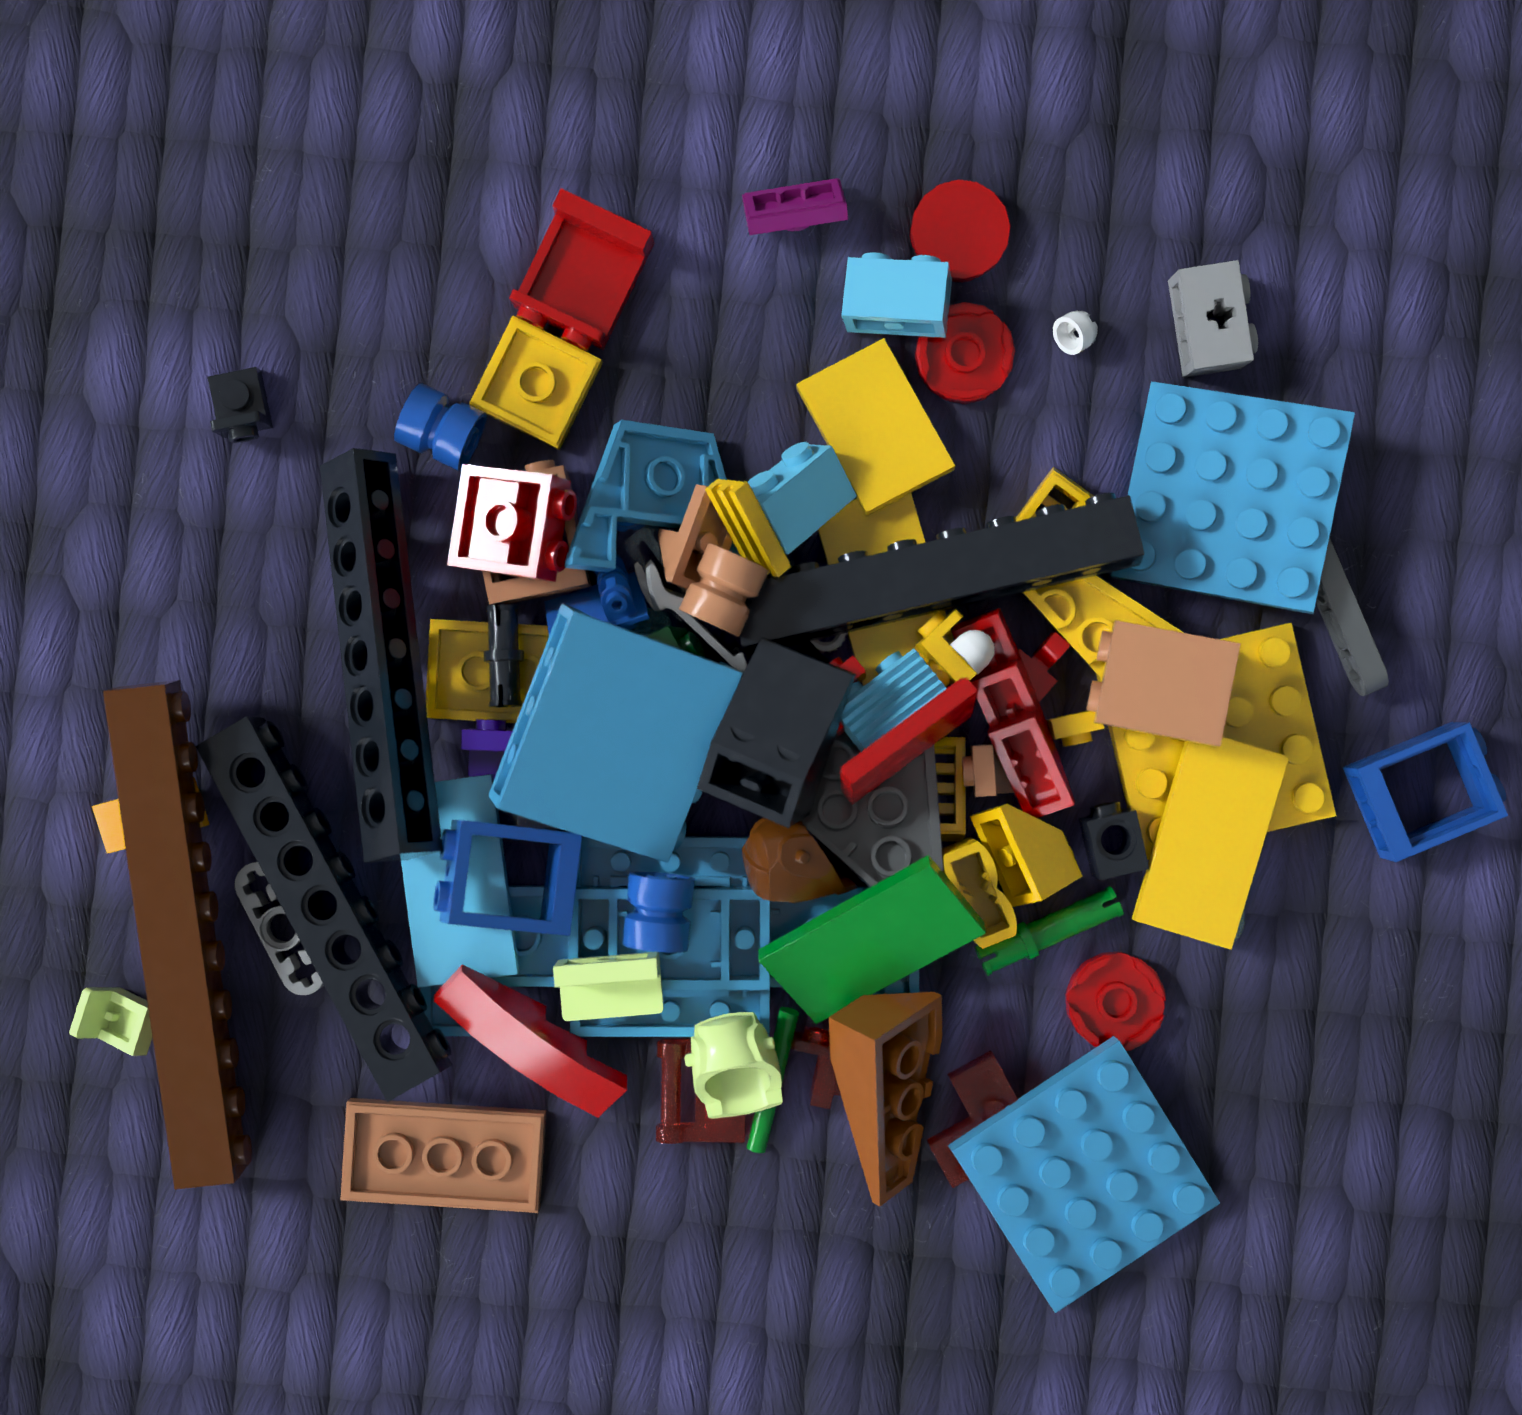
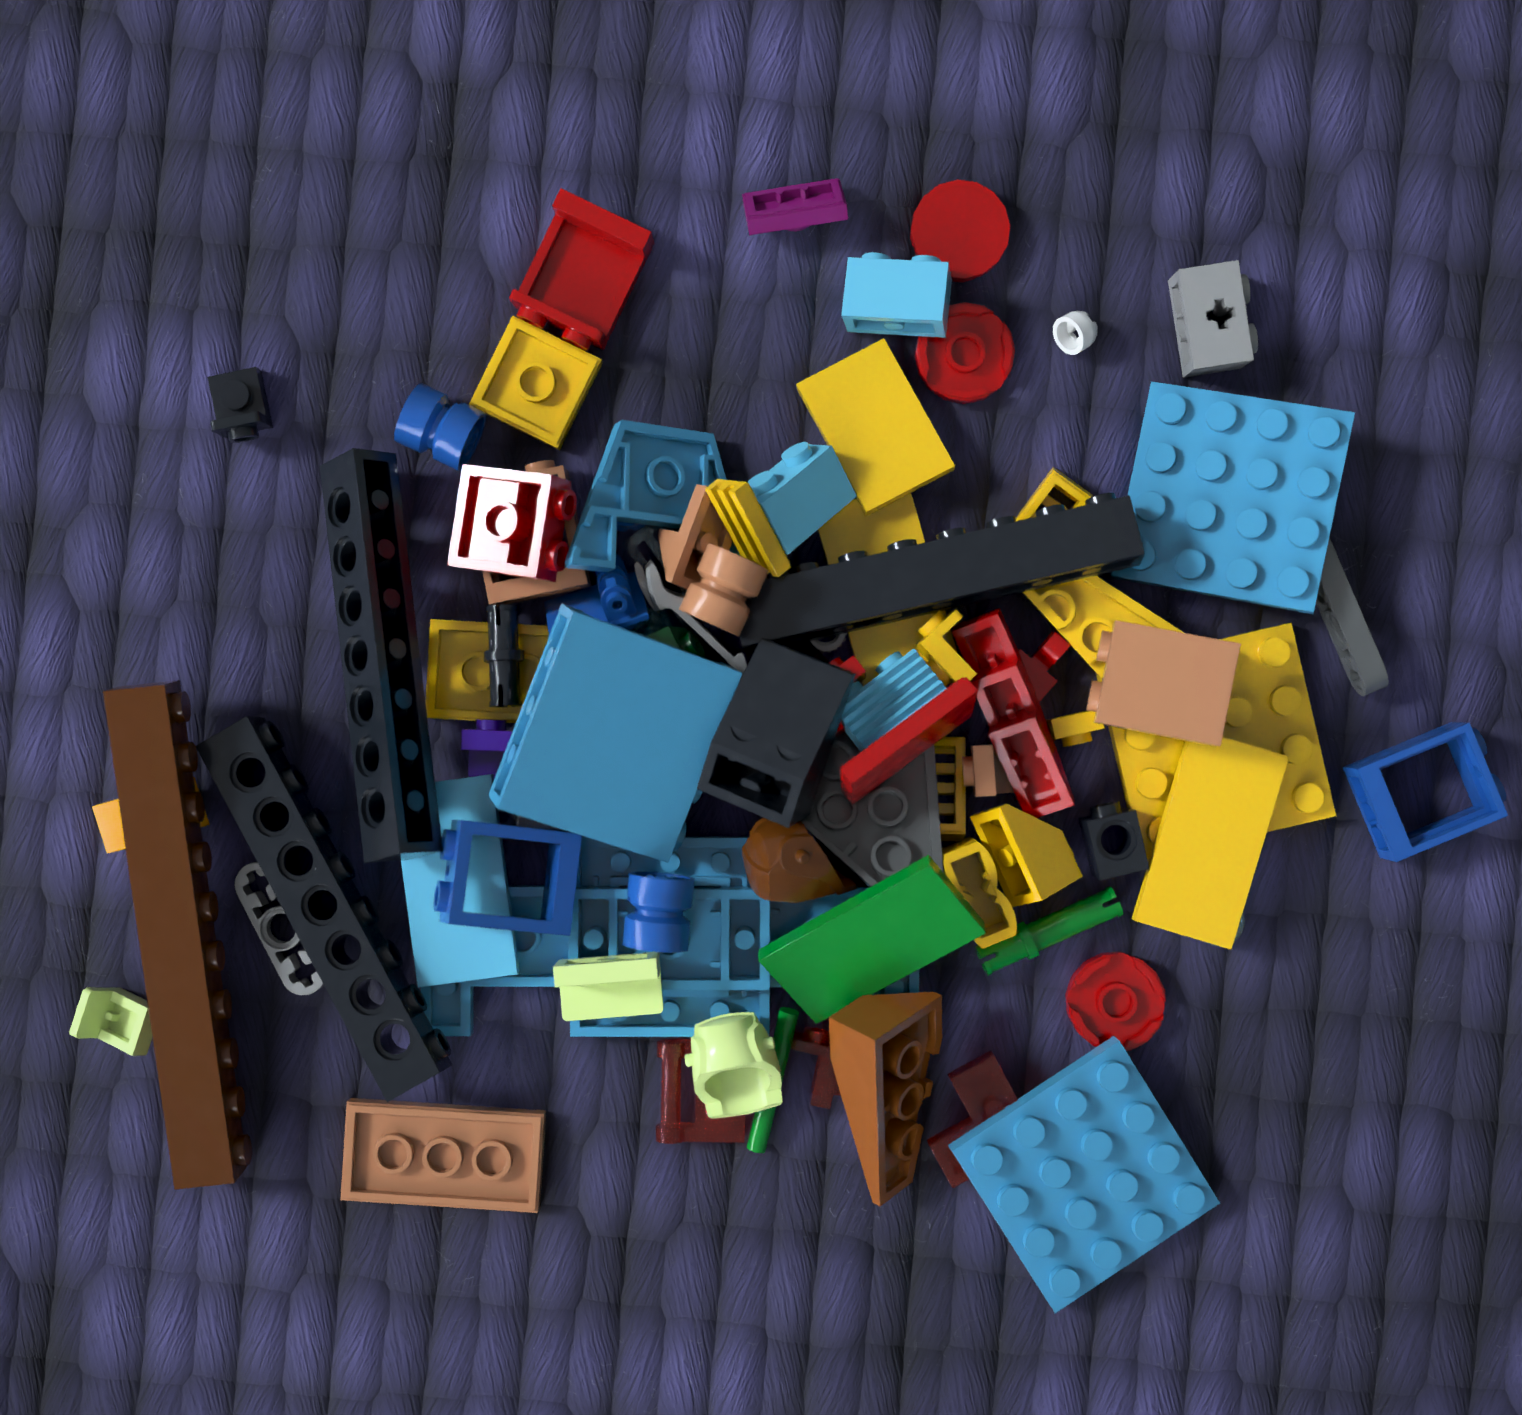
red slope [434,964,627,1118] -> none
white hinge [950,630,994,674] -> none

